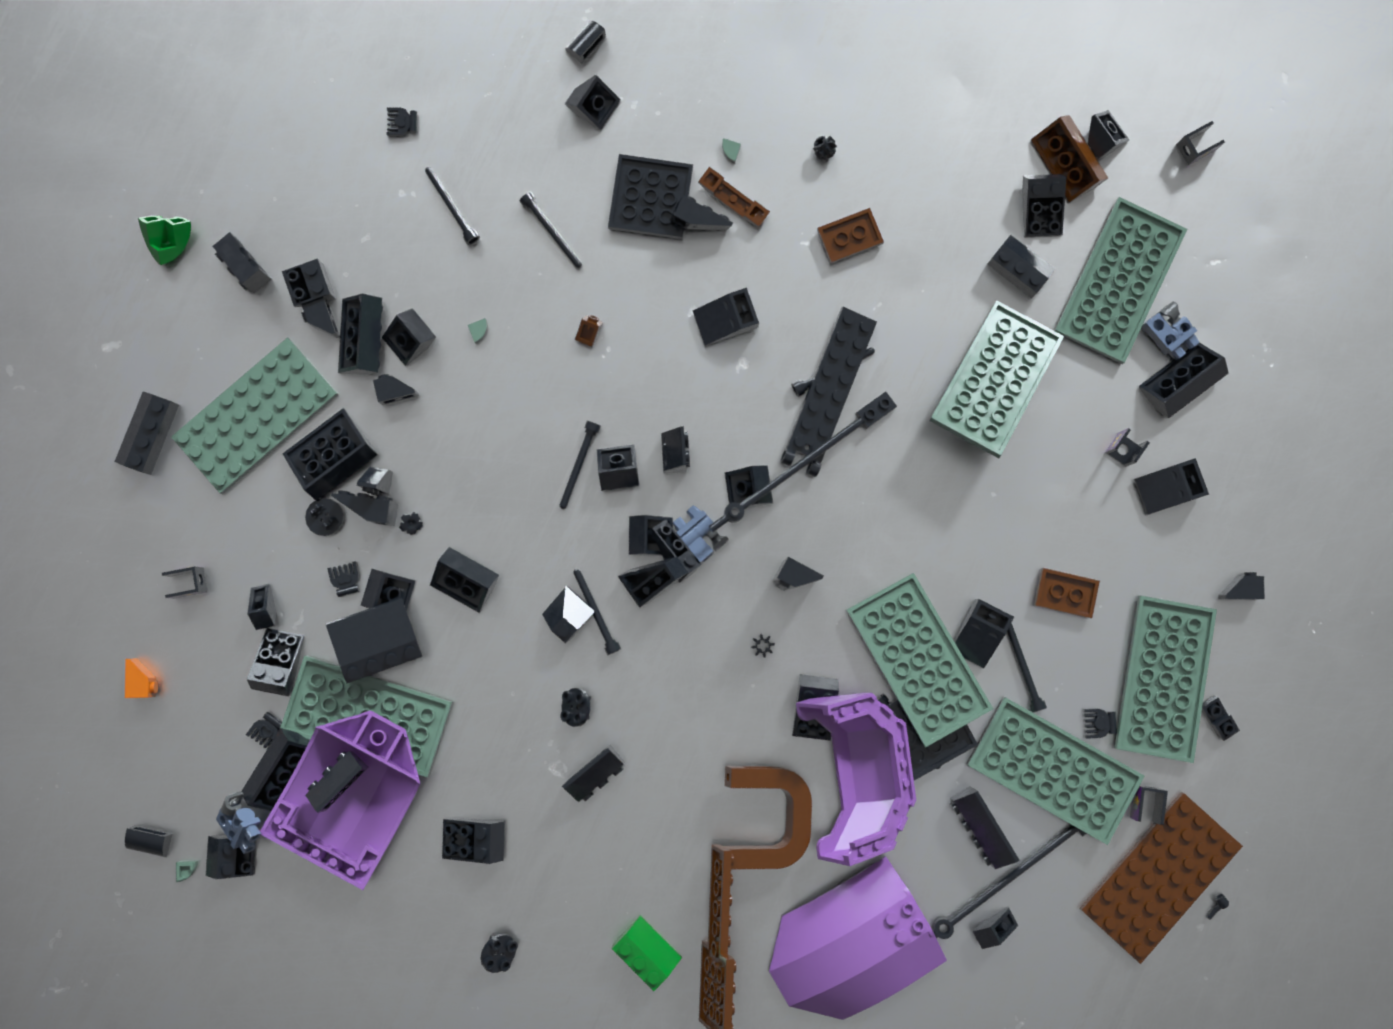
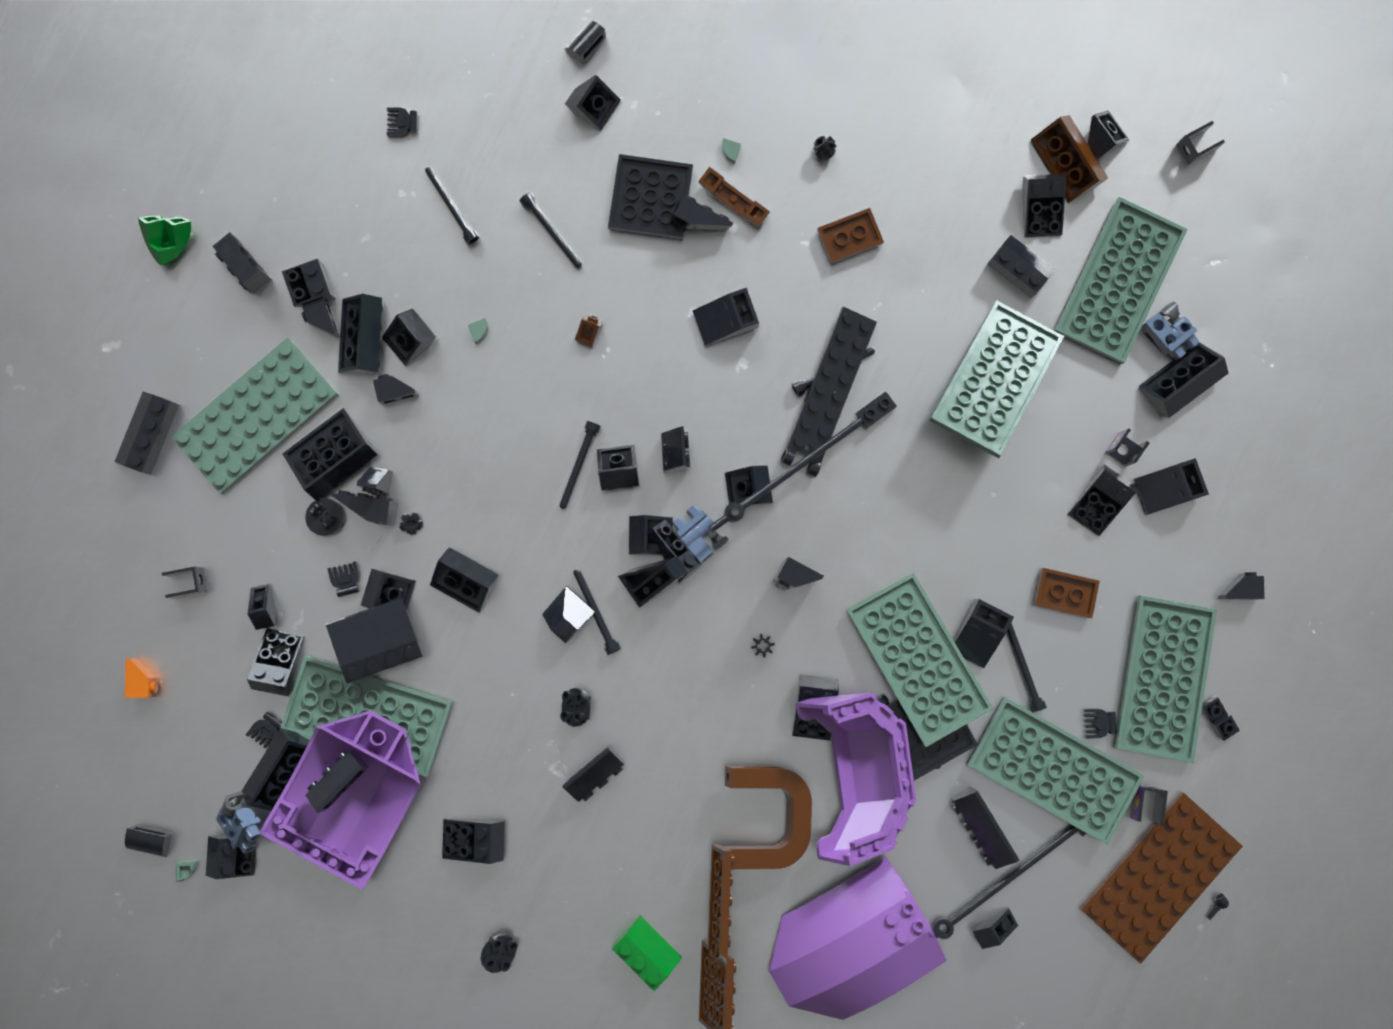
none -> black slope [1068,464,1136,536]

